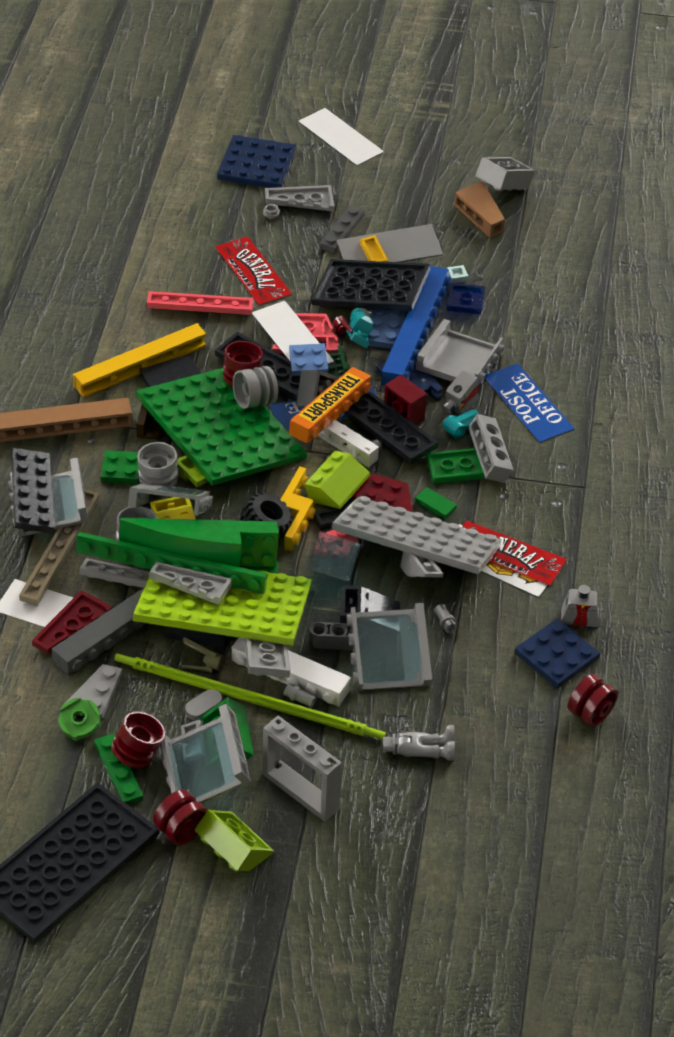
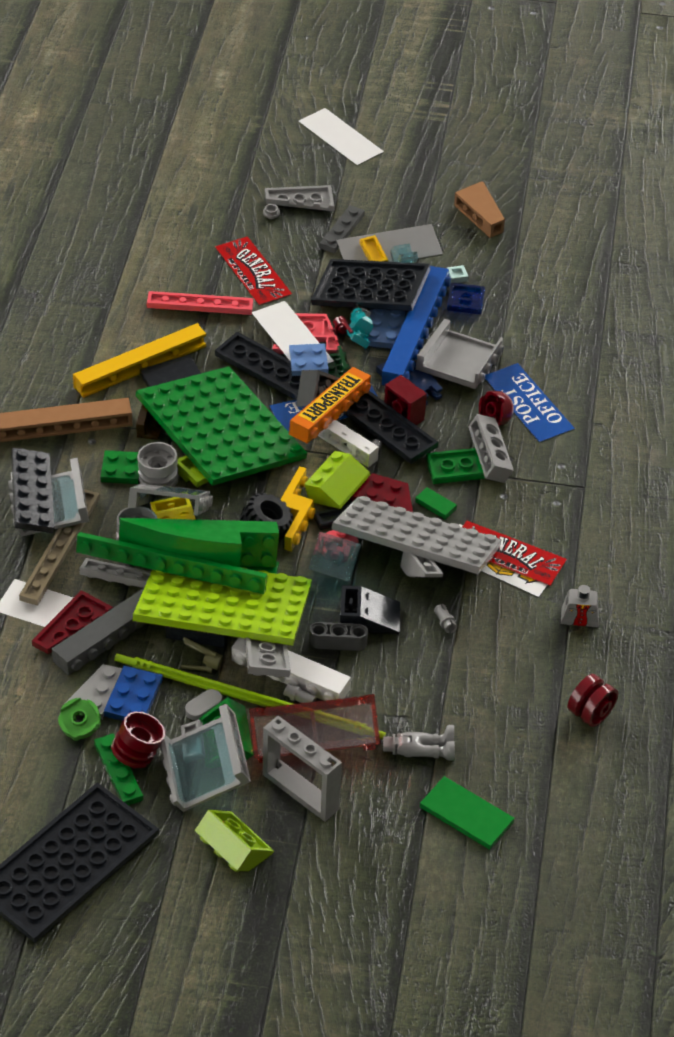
light grey wing [150,562,232,605] -> none
dark red wheel [153,789,208,846] -> none
dark blue plate [217,135,296,188] -> none
dark red wheel [223,341,263,387] -> none
light grey wheel [233,366,278,409] -> none
clear light blue panel [347,603,432,691] -> none
light grey torso [442,370,479,414] -> none
teal piece [442,409,479,439] -> none
light grey brick [475,157,535,191] -> none
dark blue plate [514,619,600,688] -> none
none -> blue plate [104,666,163,721]
none -> clear windscreen [249,694,380,763]
none -> clear light blue brick [390,244,418,263]
none -> green tile [420,776,514,850]
none -> dark red cylinder [479,391,514,427]

